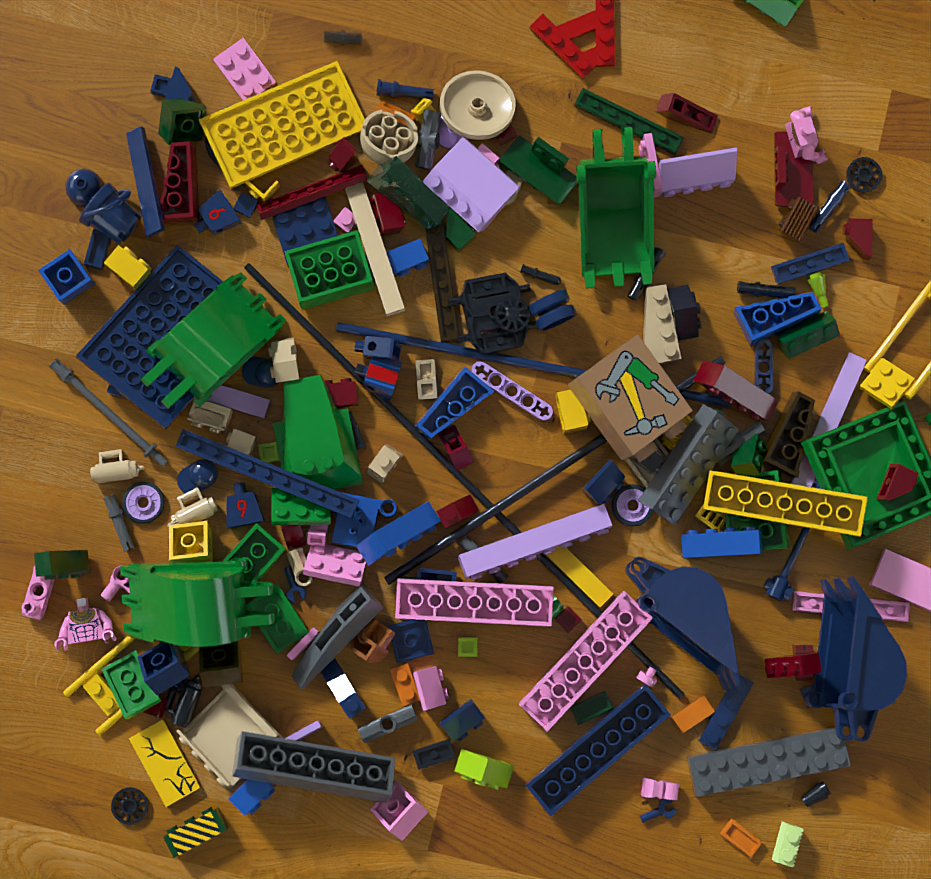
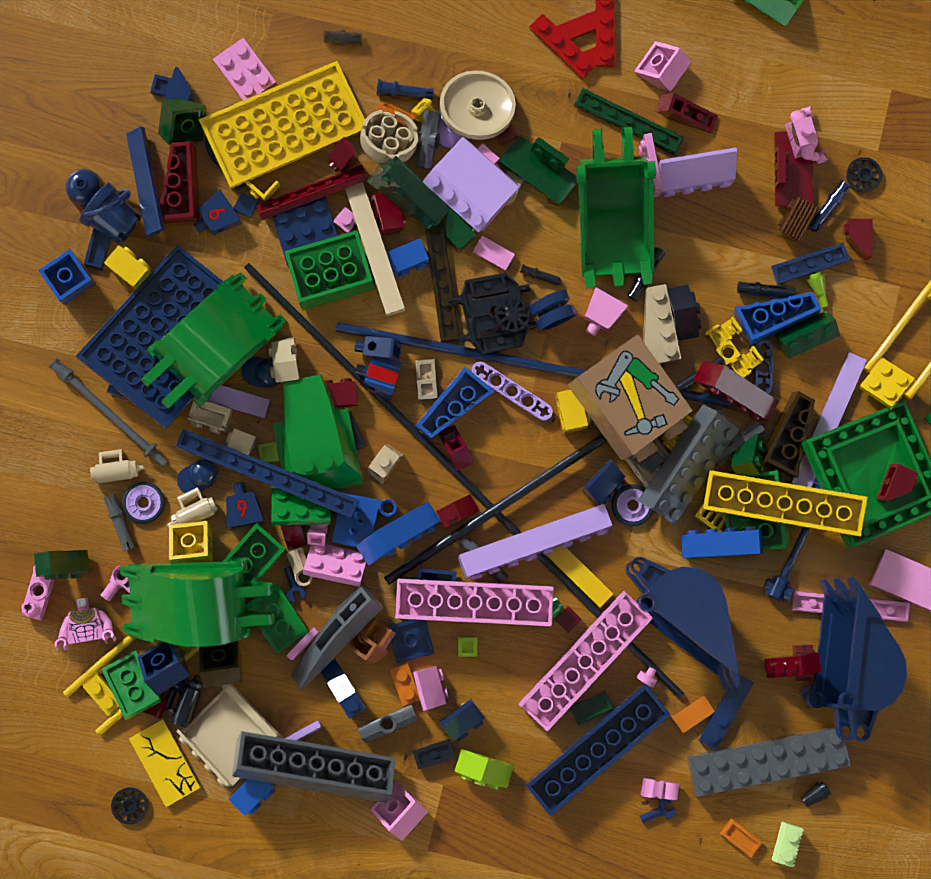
brick [163,806,228,858] -> none
none -> bright pink tile [473,236,515,271]
none -> bright pink torso [584,287,628,337]
none -> bright pink slope [634,41,691,92]
none -> yellow piece [705,317,764,378]

